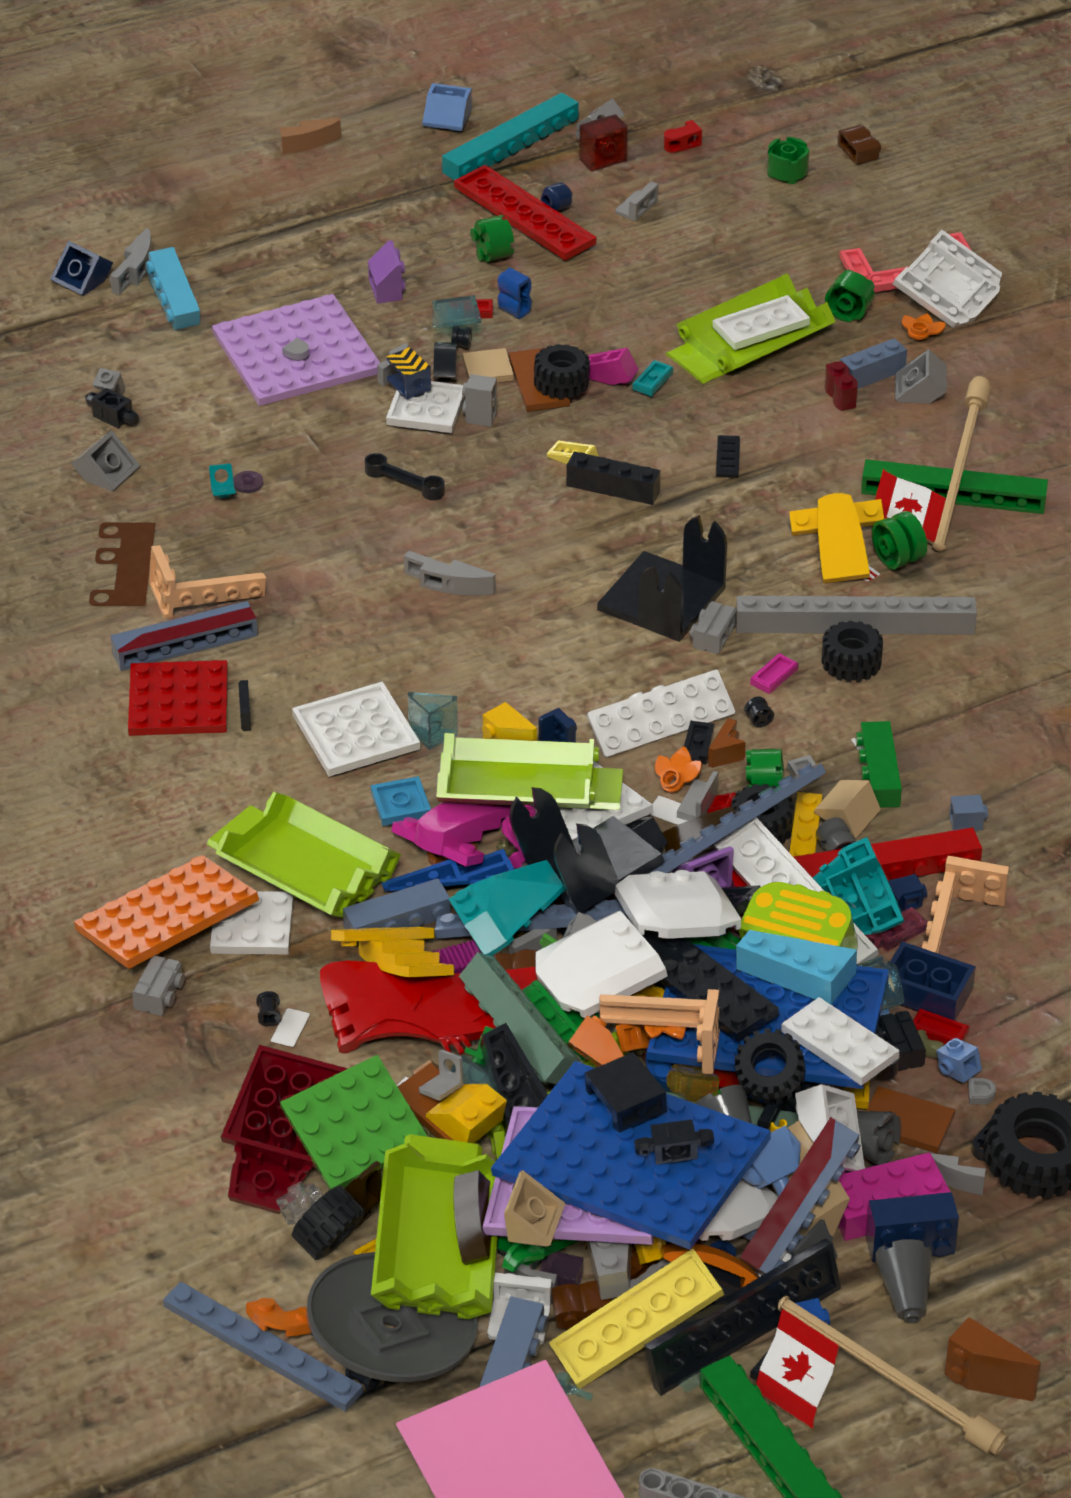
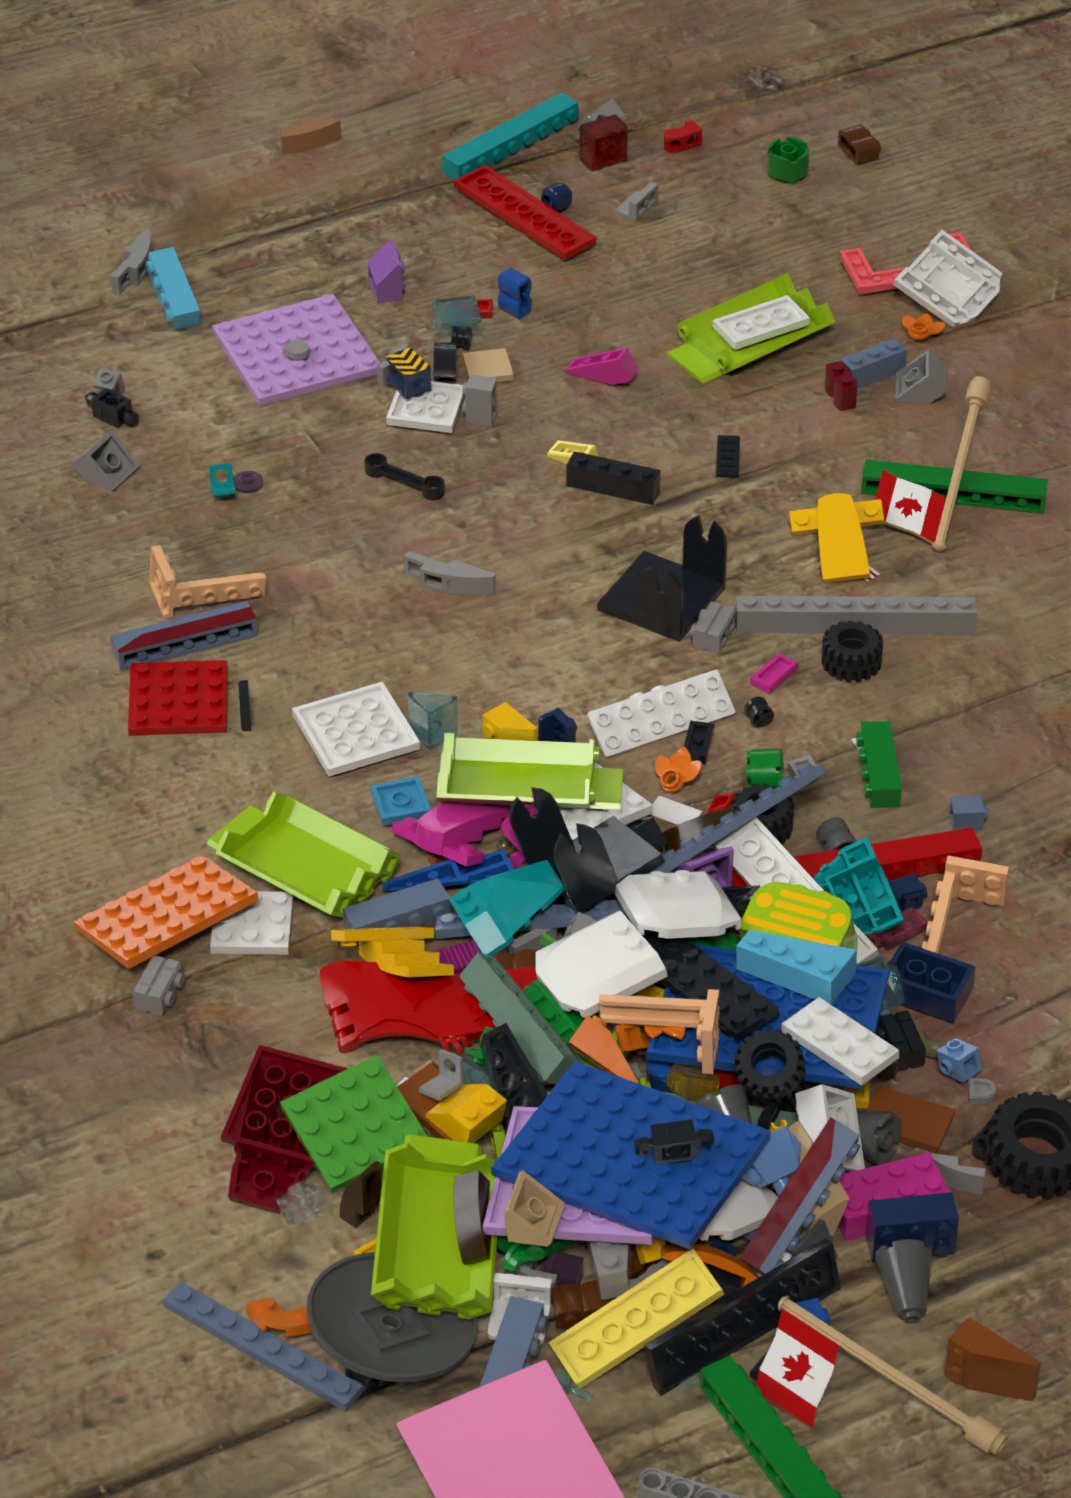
dark blue slope [50,241,113,296] -> none
reddish brown piece [89,522,156,606] -> none
black bush [256,991,281,1027] -> none
white sticker [271,1008,310,1047] -> none
black tyre [291,1186,365,1260] -> none
medium blue slope [423,83,472,131] -> none
green brick [470,215,514,262] -> none
dark orange tile [508,348,570,412] -> none
black tyre [534,344,590,399] -> none
black panel [584,1052,667,1133] -> none
teal plate [632,360,673,396] -> none
light grey panel [677,771,719,821] -> none
dark orange slope [708,718,746,768] -> none
yellow plate [789,792,822,857] -> none
tan slope [814,780,881,839] -> none
green brick [825,270,875,322] -> none
green wheel [872,511,927,570] -> none
red tile [913,1009,969,1045] -> none

